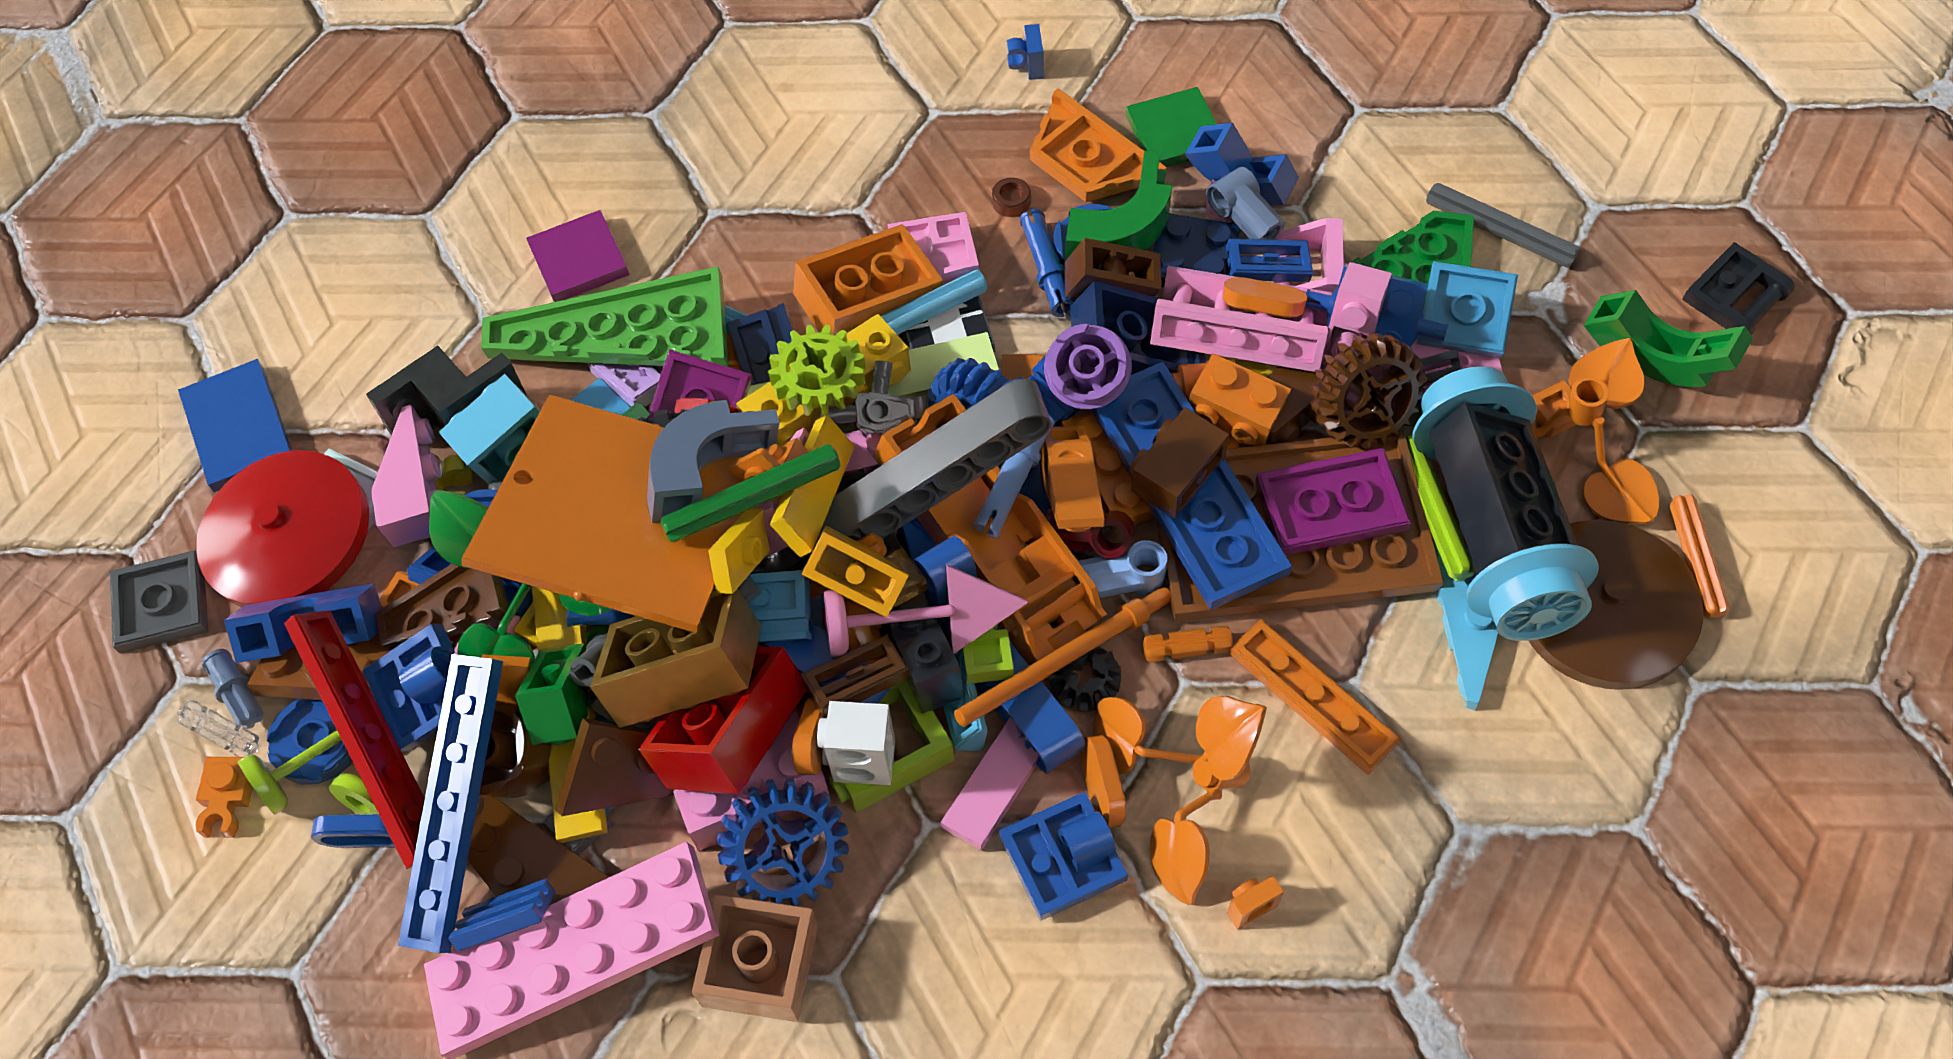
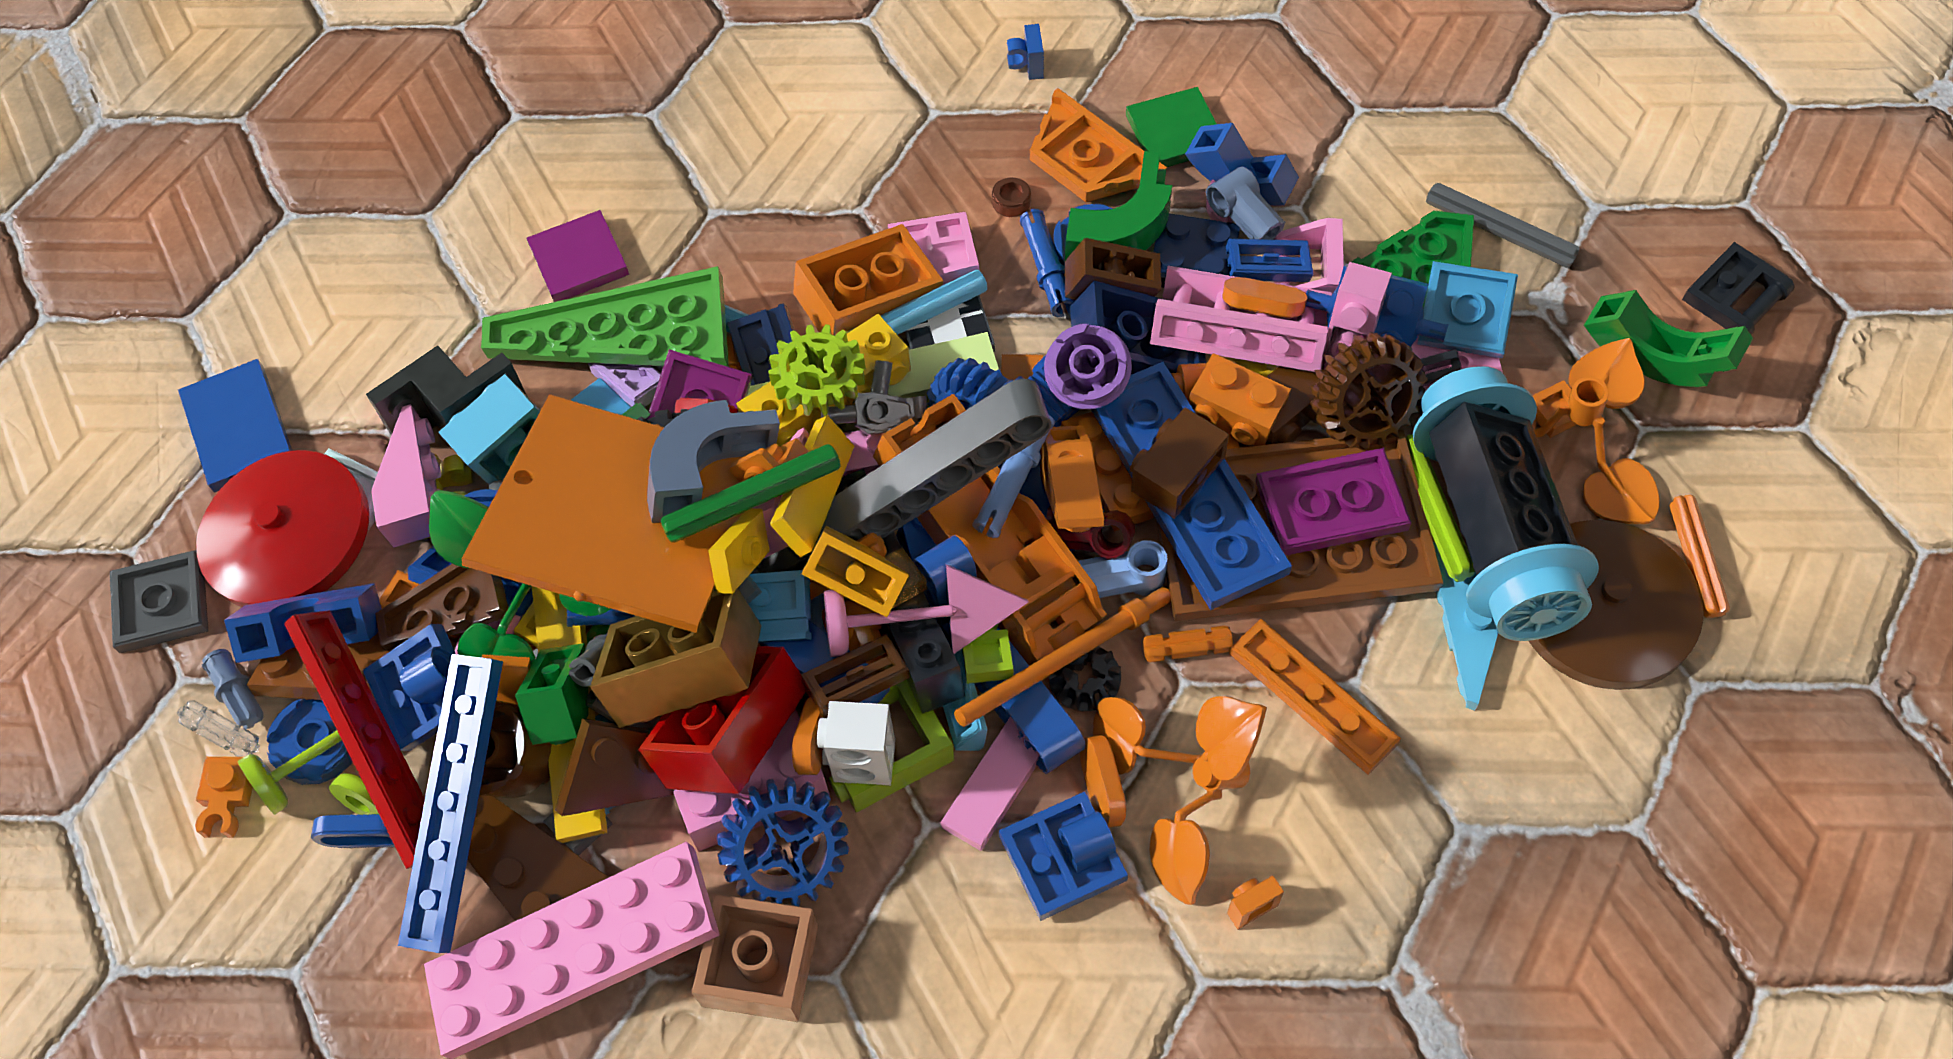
blue tile [448,878,555,951] -> none

